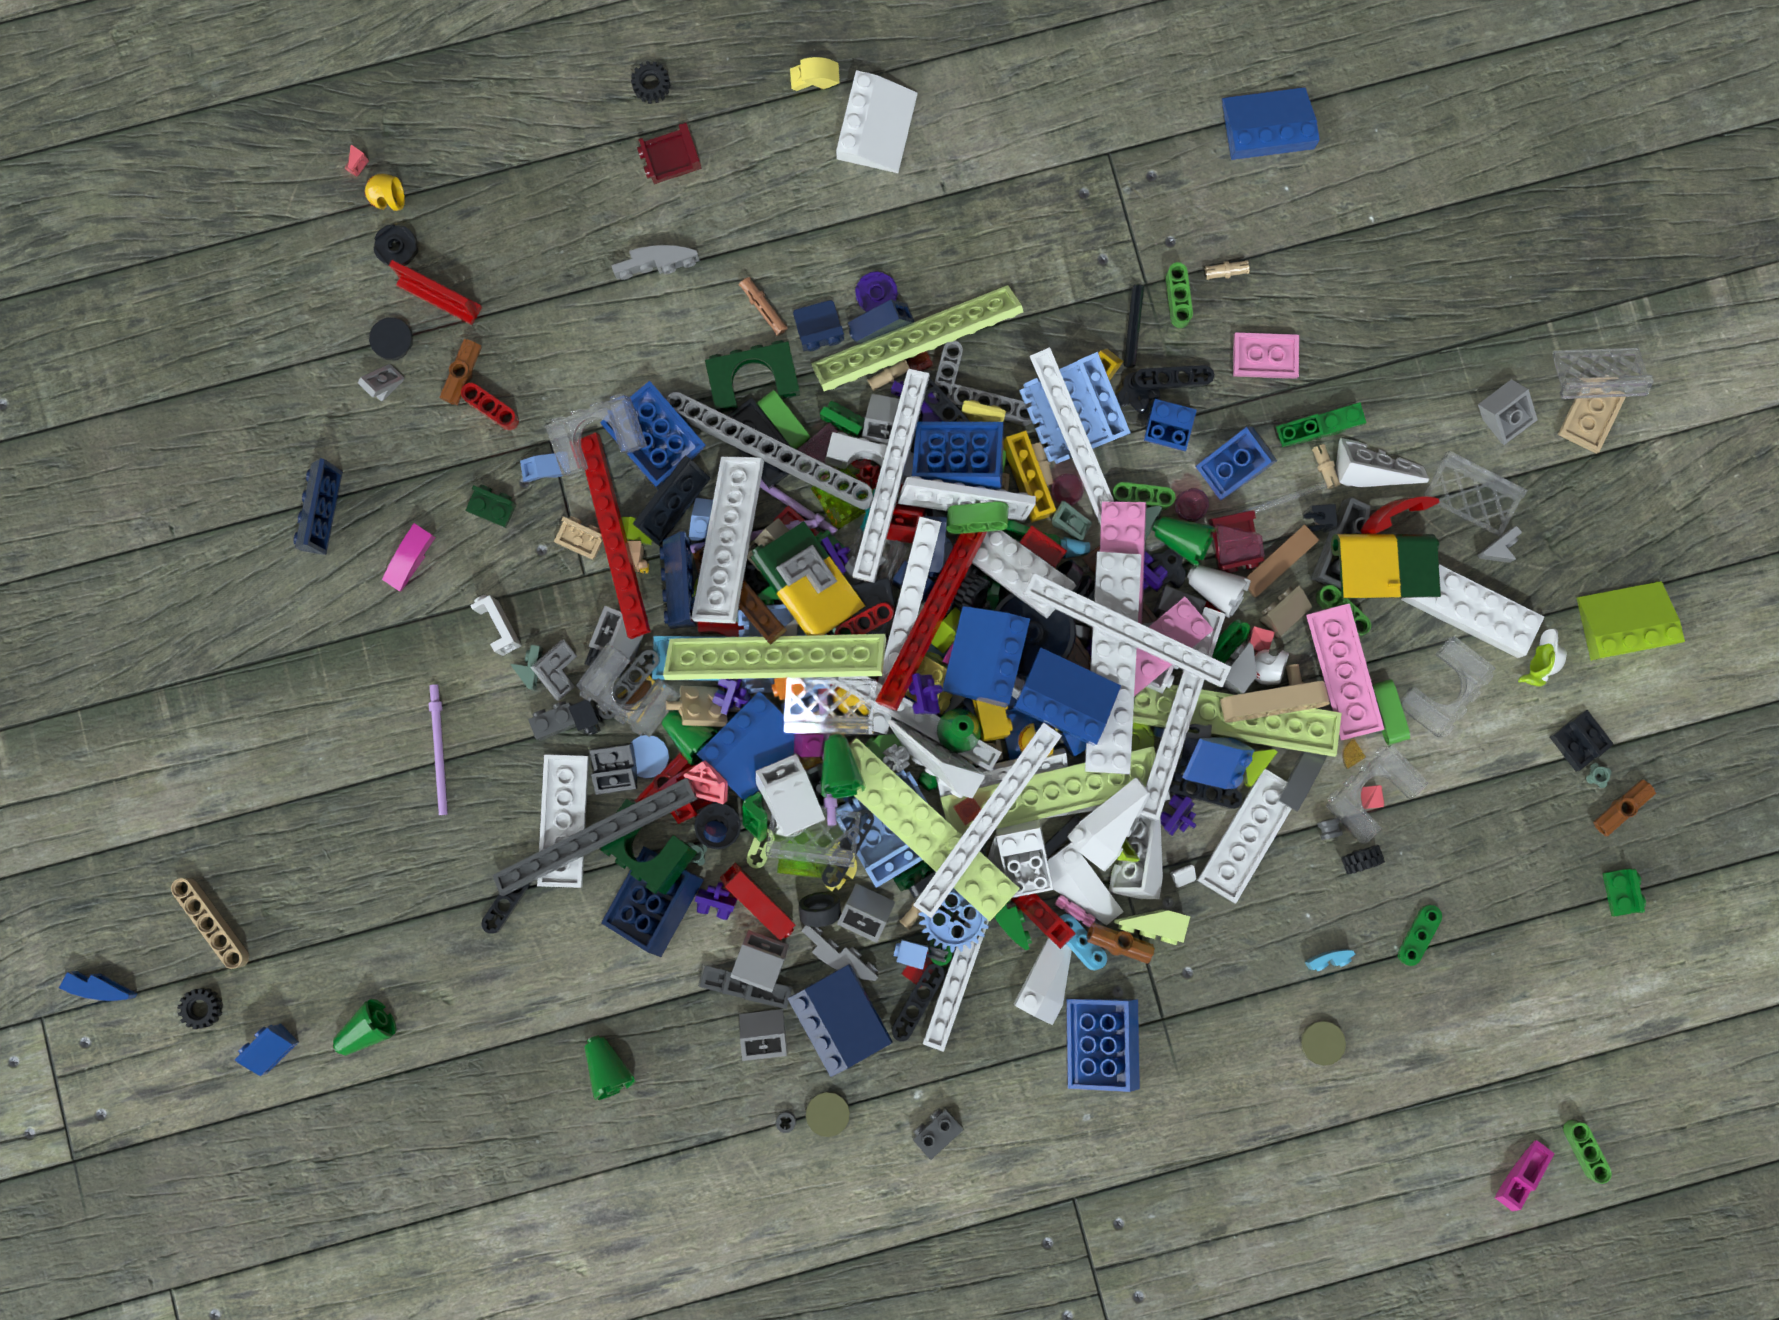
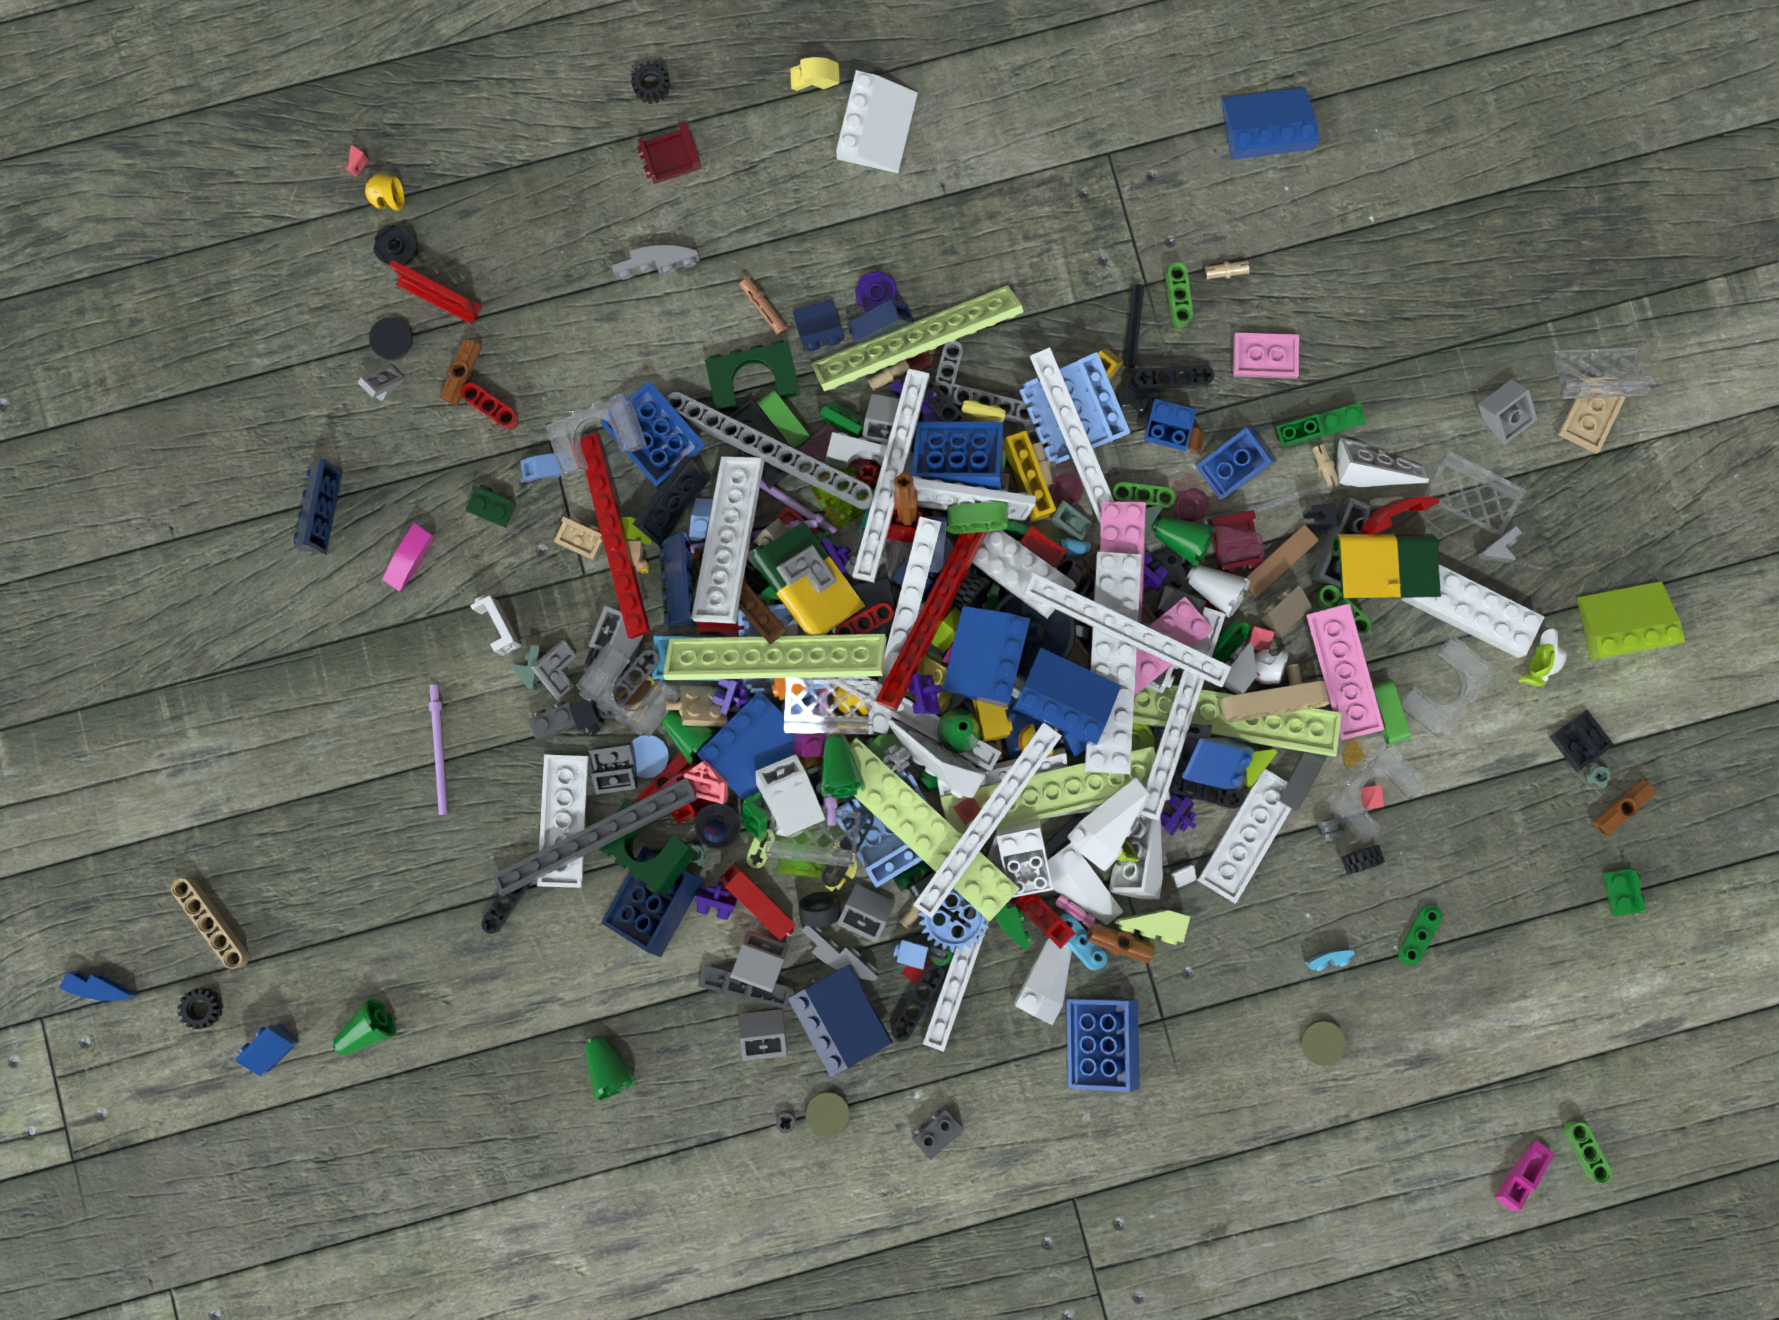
none -> dark orange piece [894,473,918,525]
none -> dark orange tile [1188,427,1204,455]

